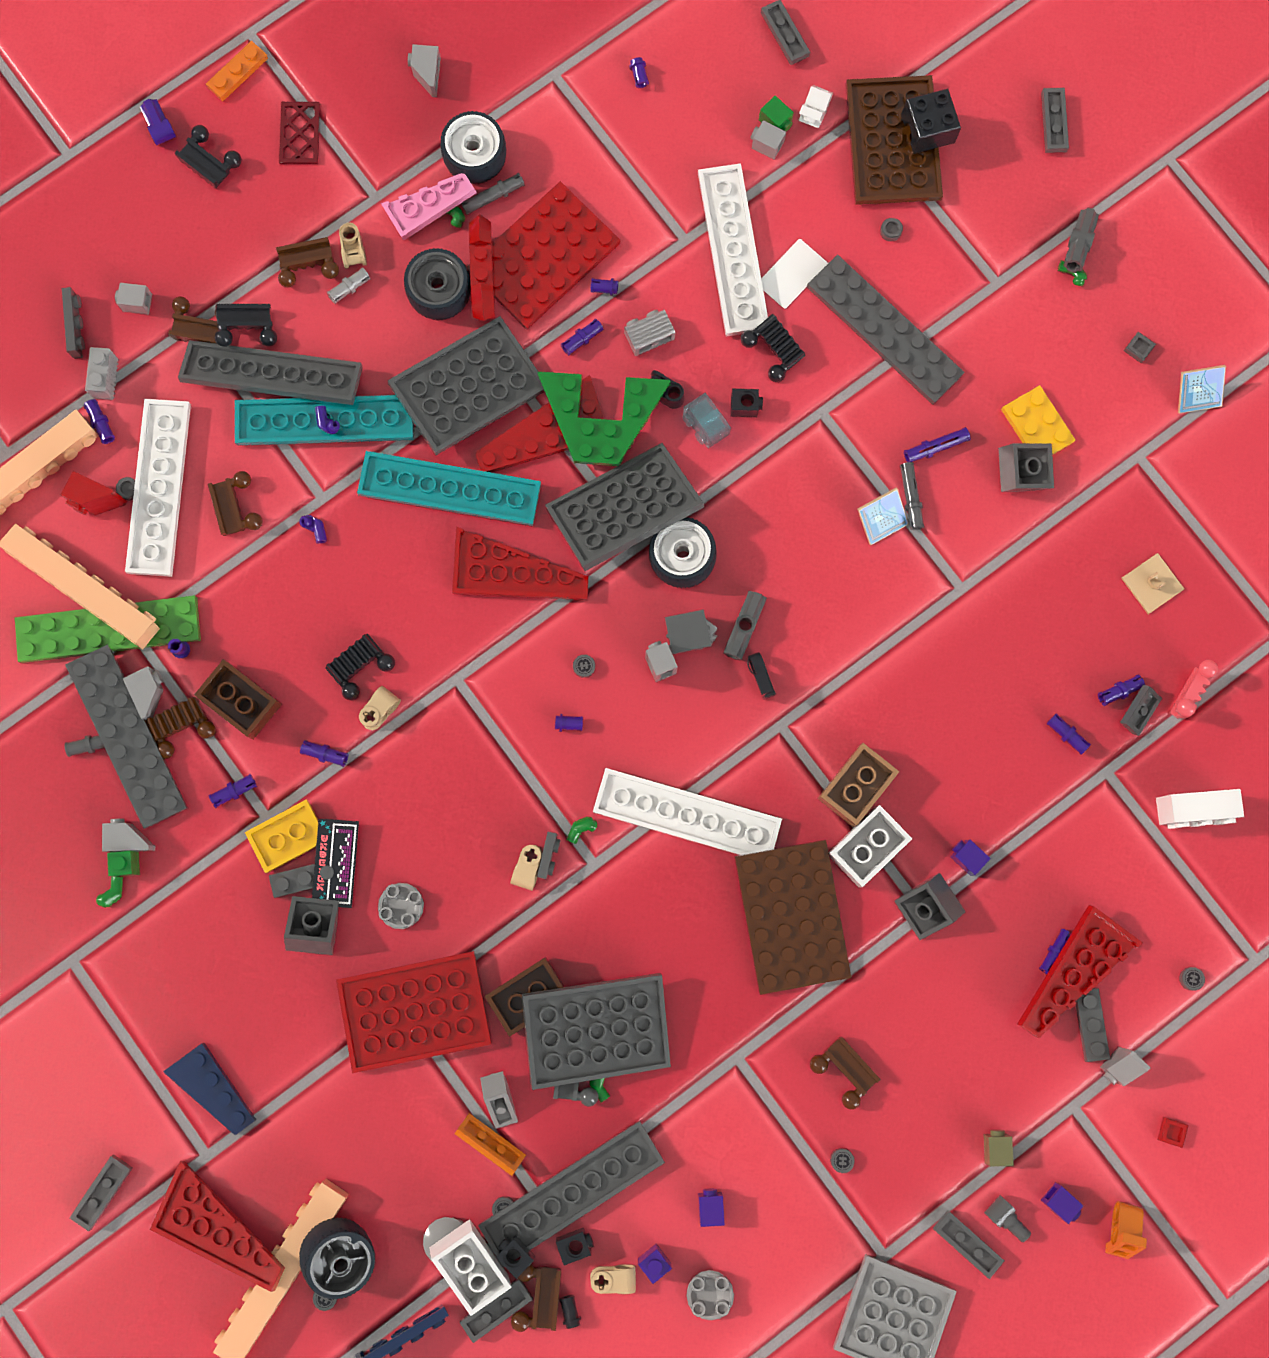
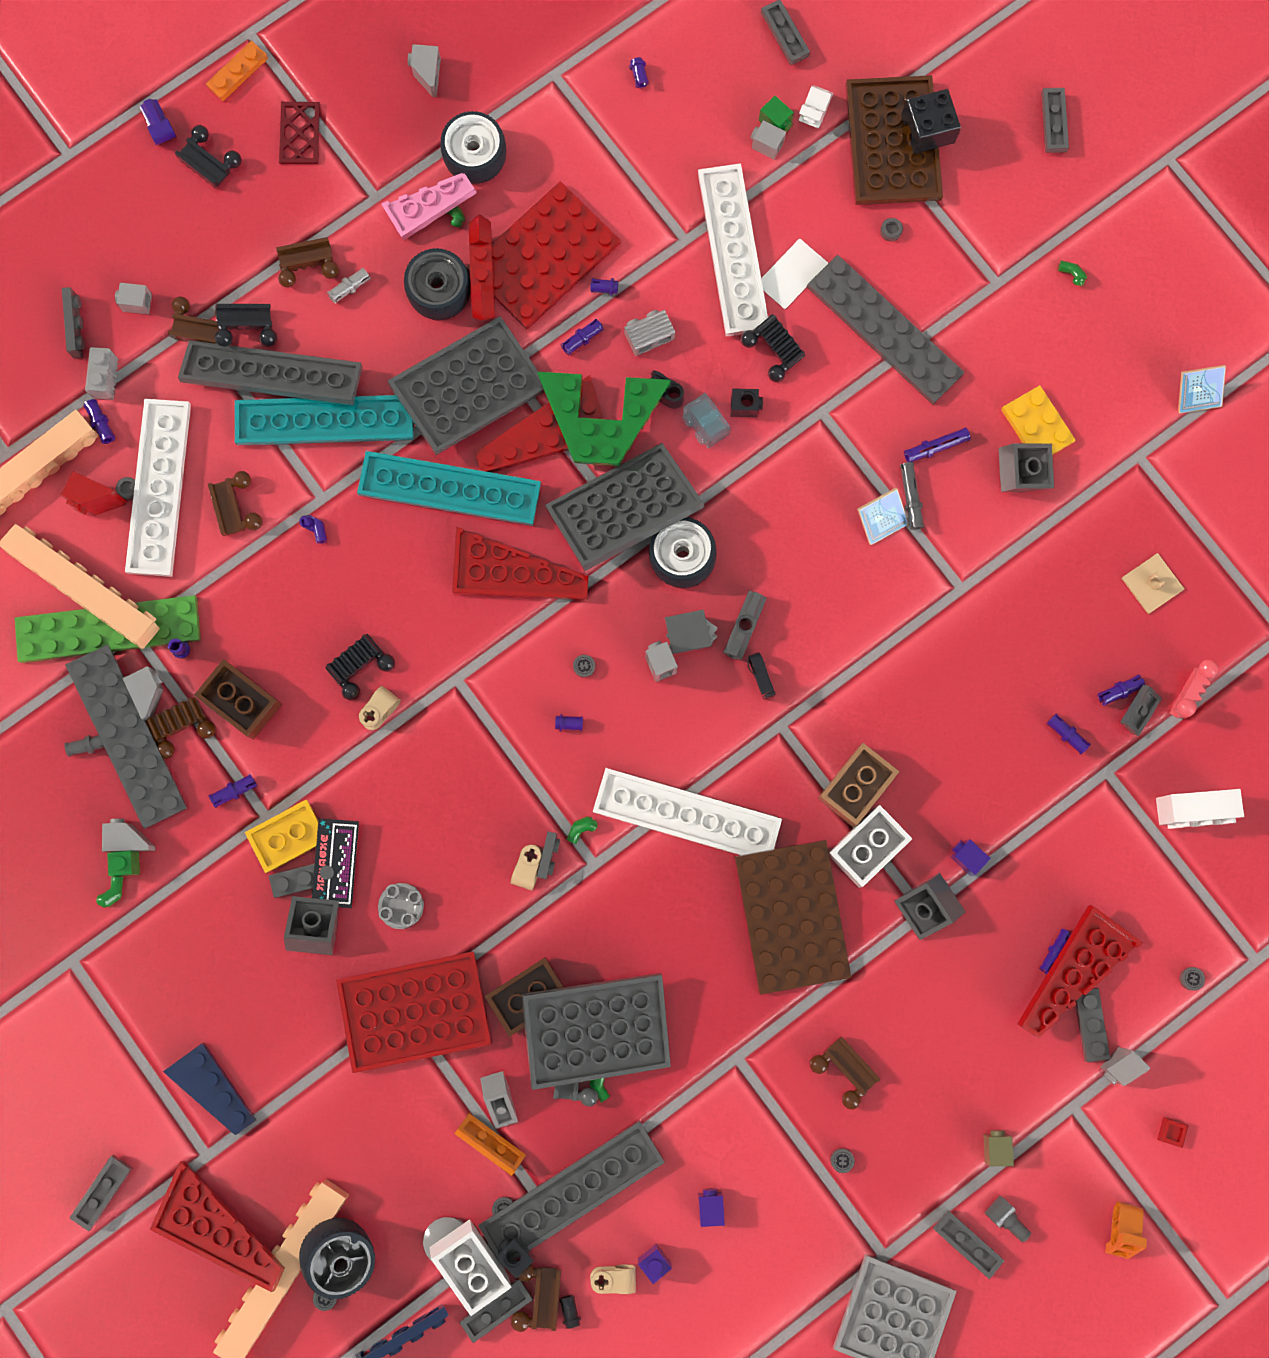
dark purple pin [300,740,349,767] -> none
dark purple arm [315,405,340,434] -> none
tan piece [339,223,367,269] -> none
dark grey pin [461,173,525,215] -> none
black brick [556,1228,594,1265] -> none
light grey dish [686,1270,734,1320] -> none
dark purple brick [1041,1182,1083,1224] -> none
dark grey piece [1064,208,1099,273] -> none
dark grey tile [1123,332,1156,363] -> none

